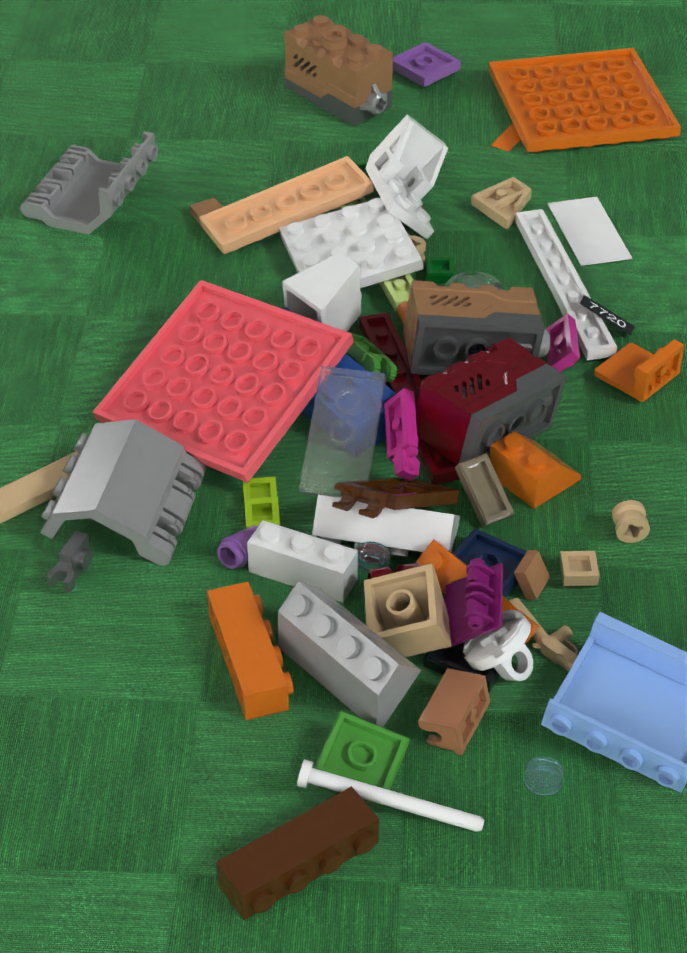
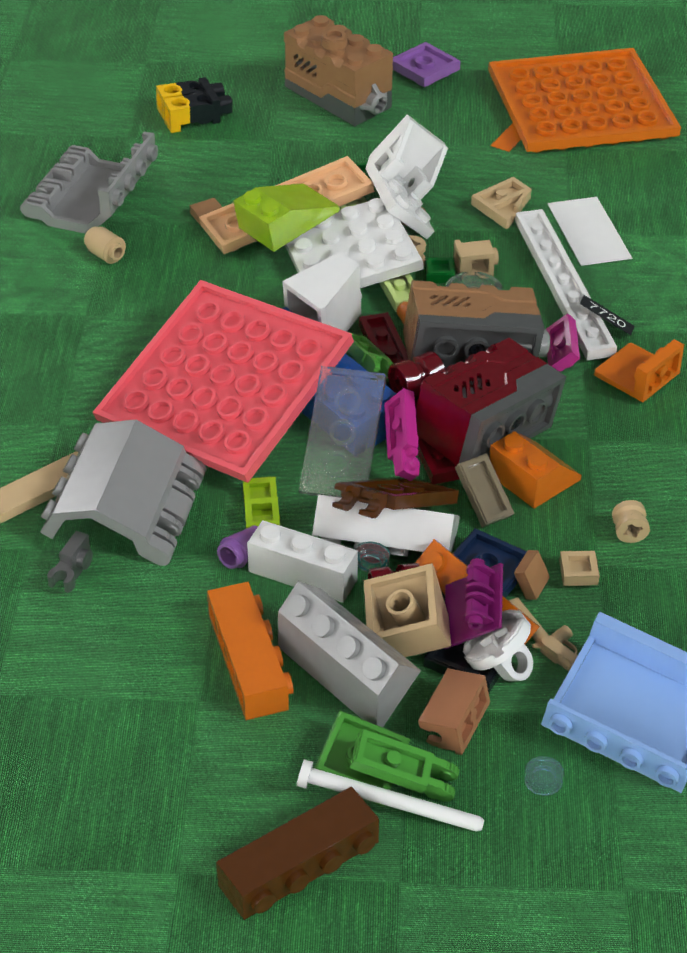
none -> tan brick [84,226,126,264]
none -> hips [156,77,232,133]
none -> lime slope [233,184,340,252]
none -> bright green hinge [349,729,460,802]
none -> dark red wheel [388,351,445,400]
none -> tan brick [453,240,499,281]

